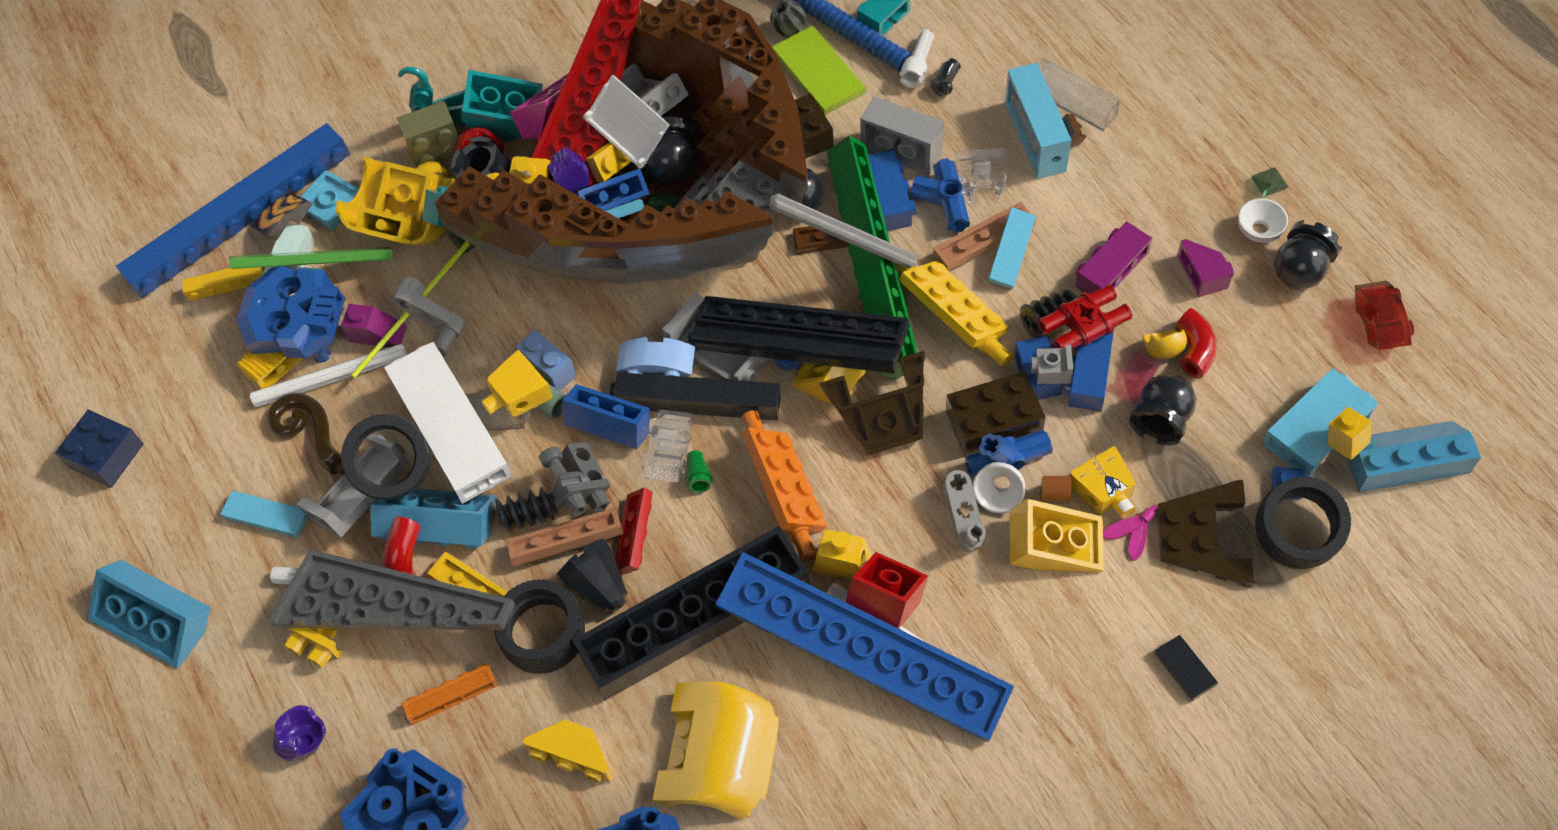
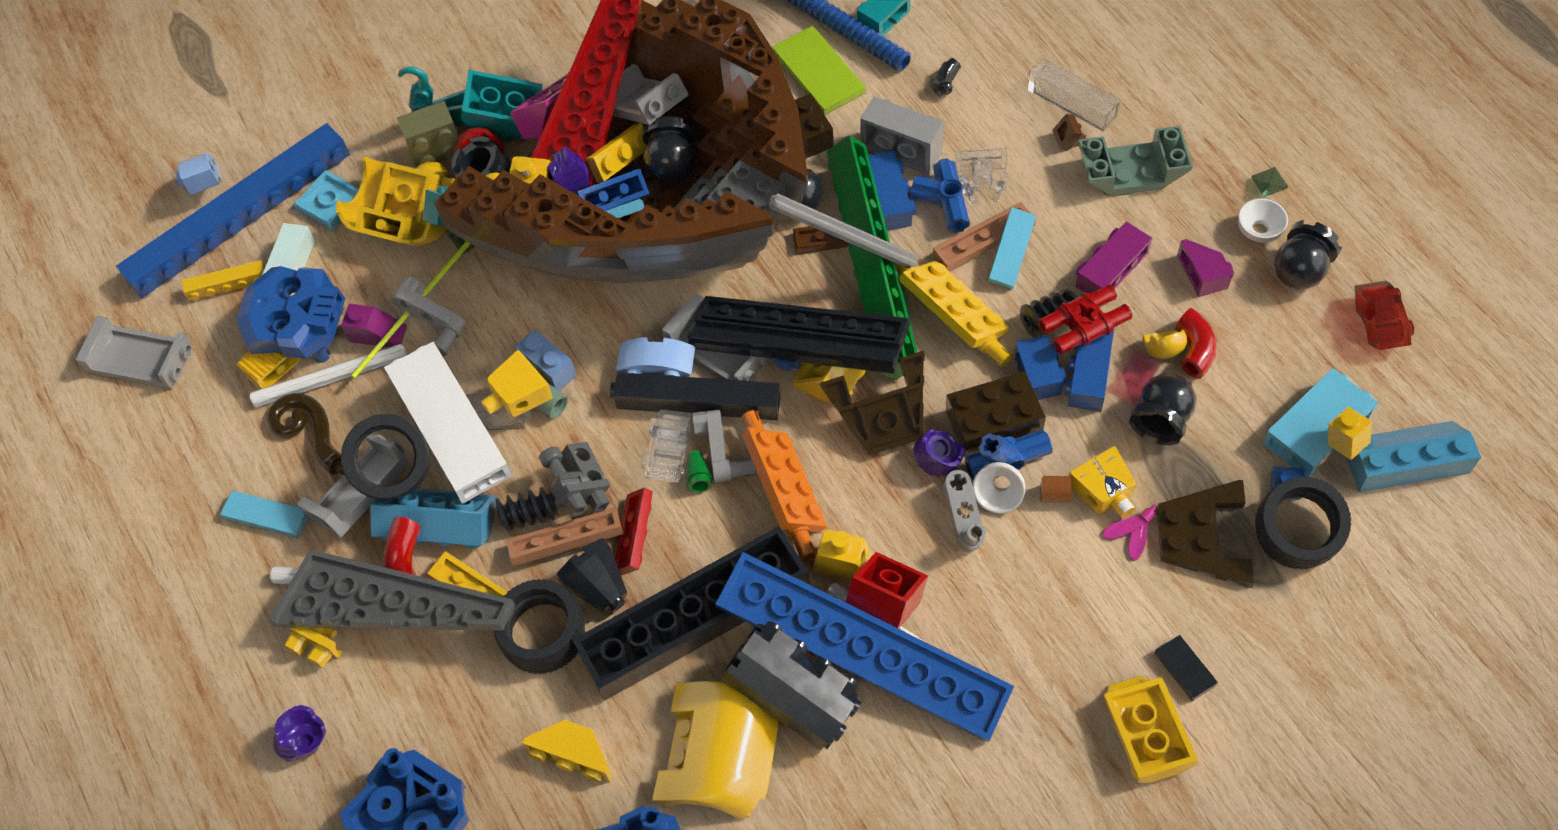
dark blue brick [55,409,144,488] -> none
dark azure slope [87,560,210,668] -> none
bright green tile [229,247,393,269] -> none
dark brown slope [251,192,313,241] -> none
orange piece [402,664,499,725] -> none
blue brick [563,384,650,449] -> none
white piece [583,75,670,169] -> none
clear green slope [648,194,677,212] -> none
dark grey piece [770,0,806,37] -> none
white piece [899,29,934,89] -> none
medium azure brick [1005,63,1071,179] -> none
yellow slope [1010,499,1104,572] -> none
light grey brick [1030,345,1073,384] -> none
none -> light grey panel [75,316,193,390]
none -> light blue brick [175,152,222,195]
none -> light grey beam [693,410,756,483]
none -> black brick [721,621,862,750]
none -> dark purple hair [913,429,964,477]
none -> sand green slope [1078,126,1193,196]
none -> yellow slope [1103,676,1199,783]

